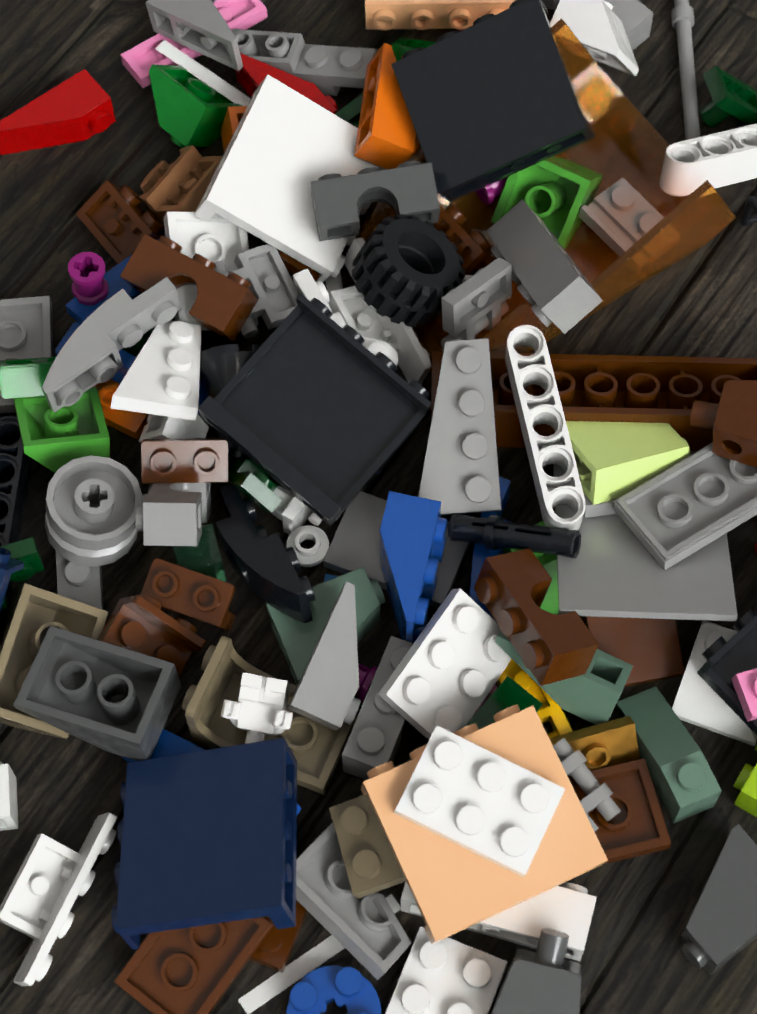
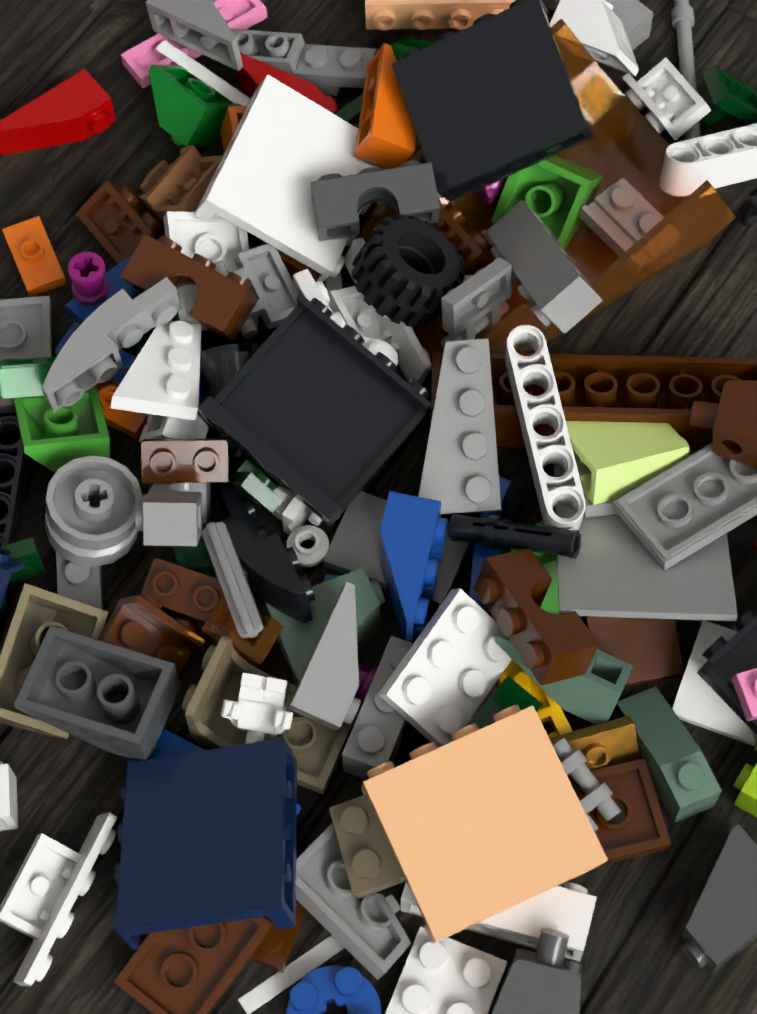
white plate [394,725,565,877] -> none
none -> orange plate [2,216,67,297]
none -> clear orange panel [201,594,283,664]
none -> light grey axle [202,522,264,638]
none -> white bracket [622,57,711,141]

